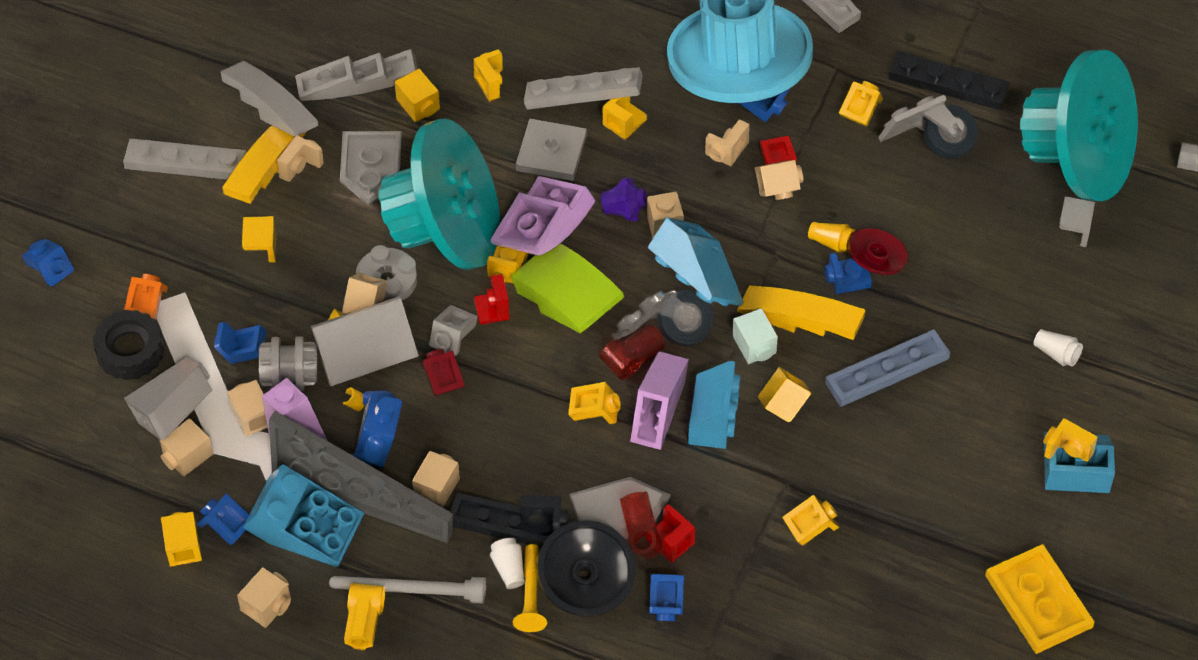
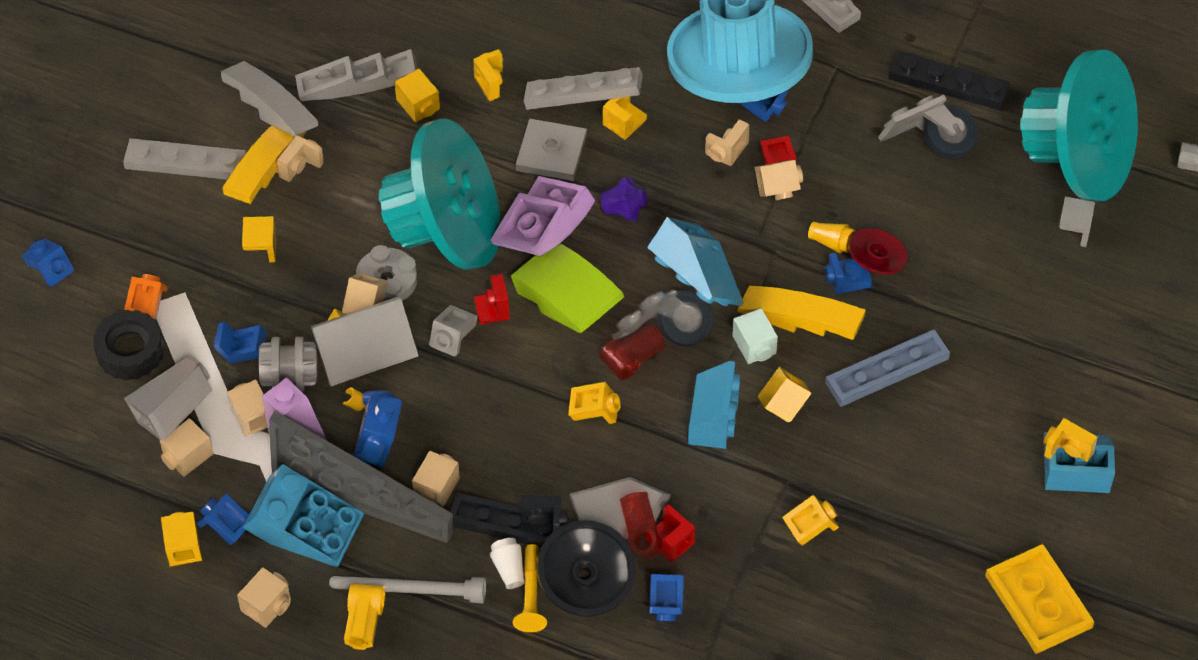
light grey tile [340,131,402,205] -> none
dark red bracket [421,348,465,397] -> none
yellow bracket [487,245,528,284] -> none
lavender slope [630,352,689,450] -> none
tan brick [647,191,684,238] -> none
yellow bracket [839,81,883,127] -> none
white cone [1034,329,1083,366] -> none

